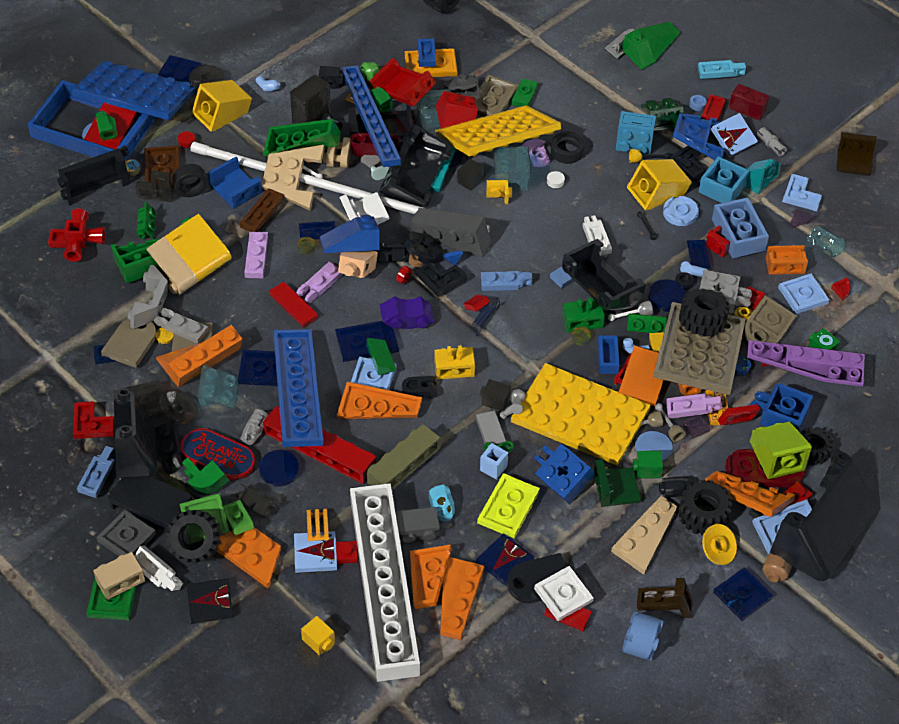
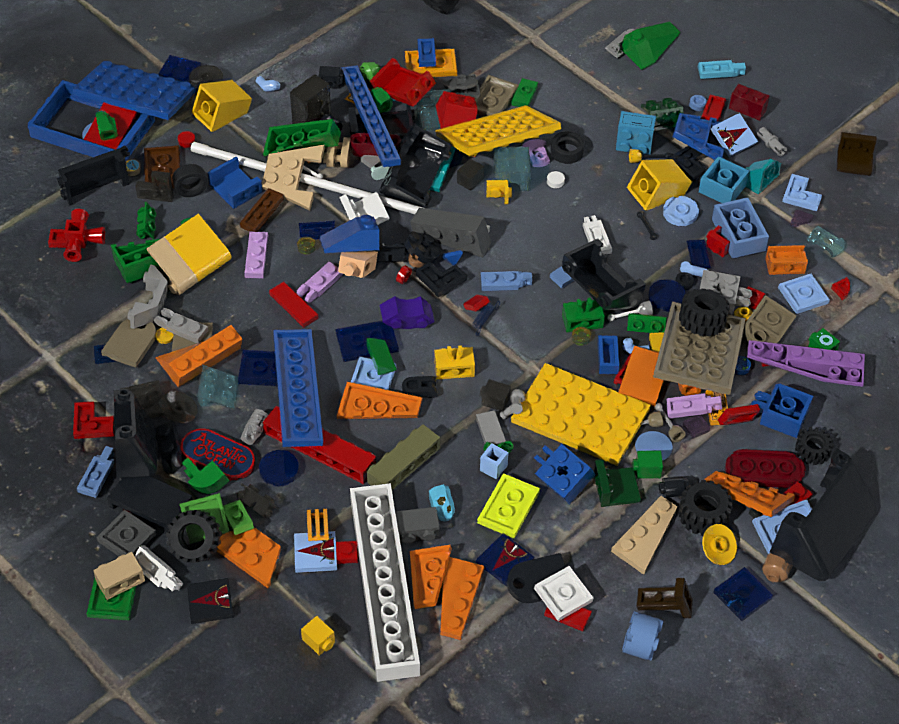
lime slope [750,421,812,479] -> none

